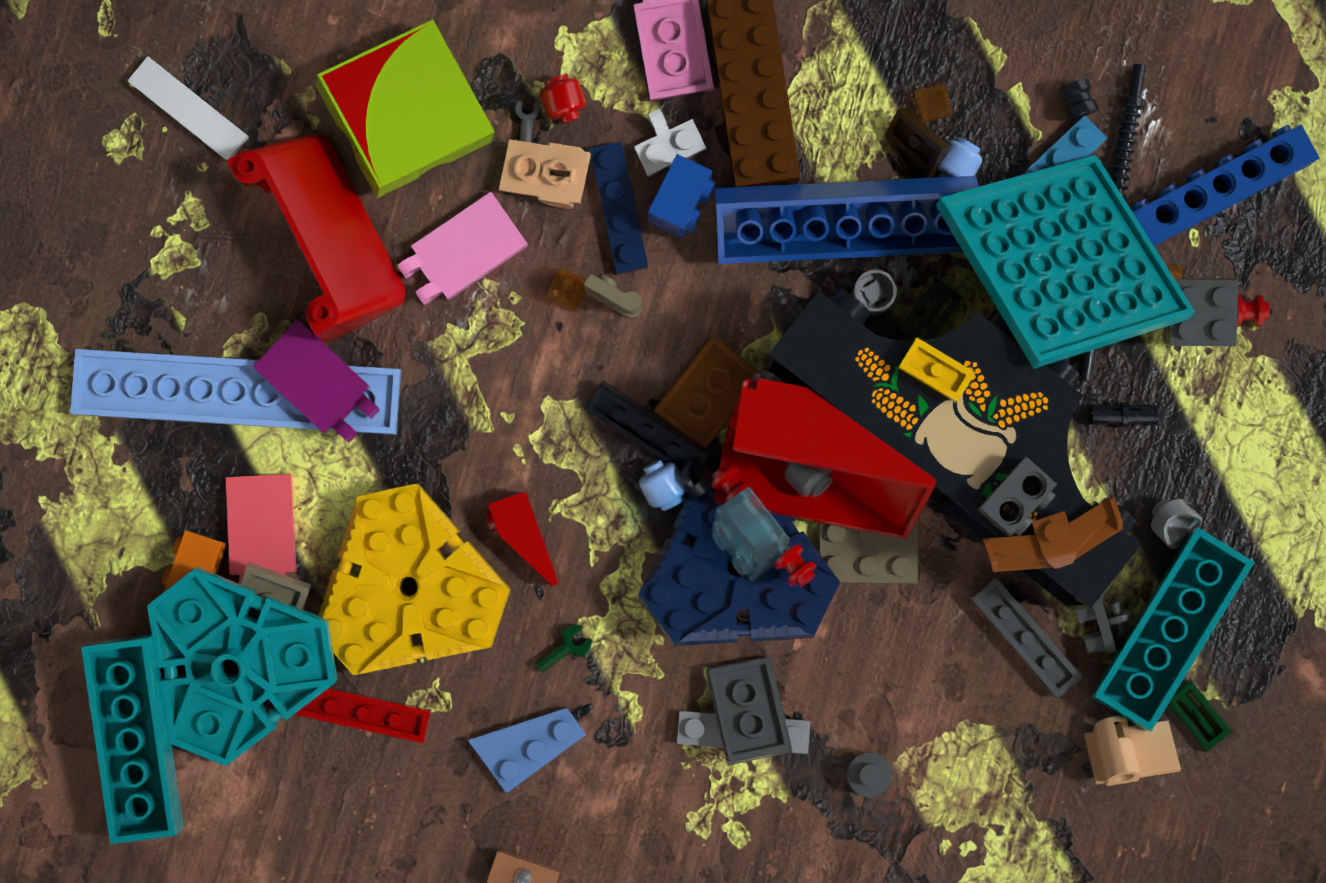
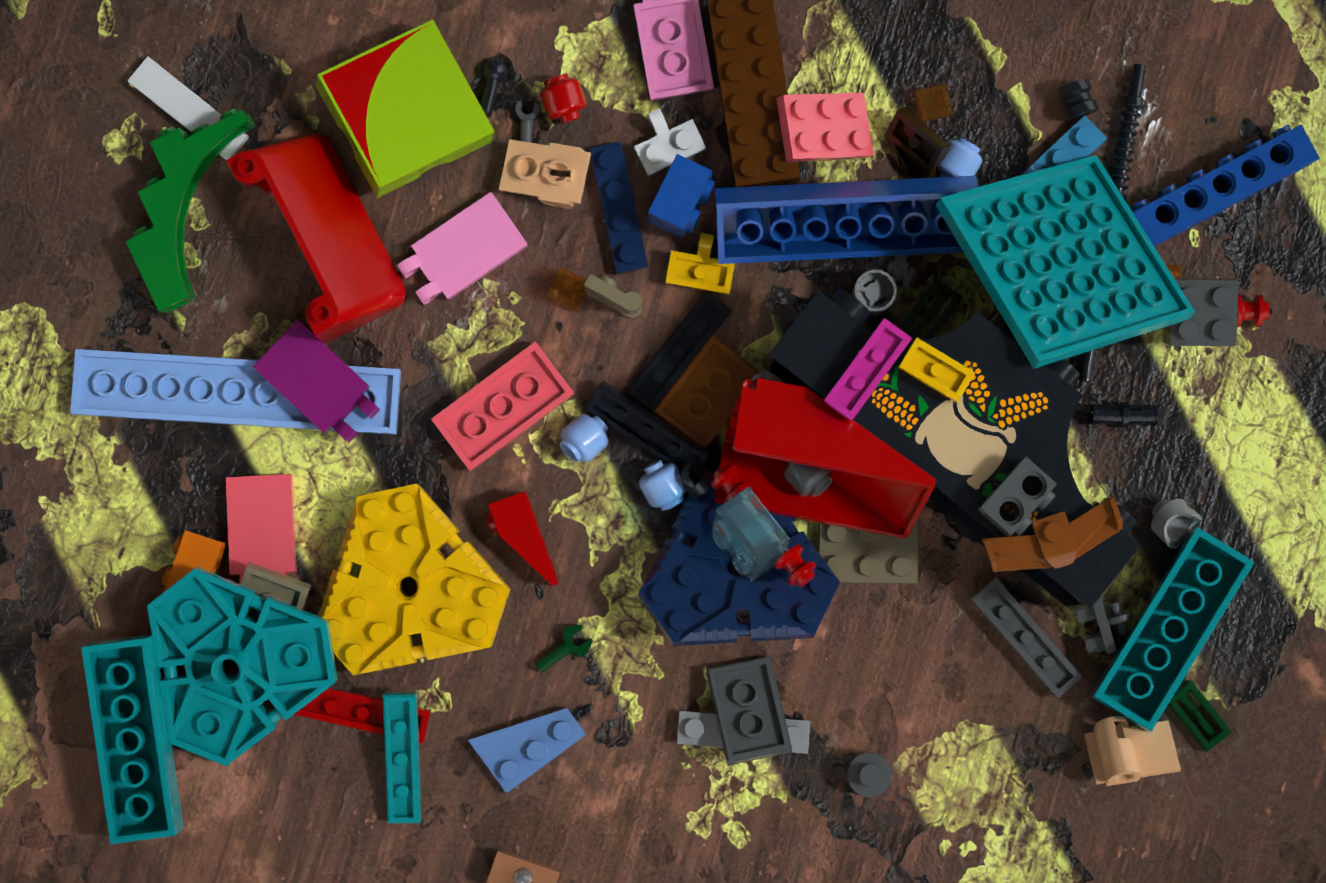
none -> green arch [126,109,255,314]
none -> teal tile [383,692,422,823]
none -> coral plate [431,341,575,472]
none -> black bar [481,59,508,118]
none -> light blue head [559,414,608,462]
none -> black tile [626,291,732,412]
none -> yellow plate [665,233,735,295]
none -> coral plate [776,93,874,162]
none -> dark pink plate [824,318,912,421]

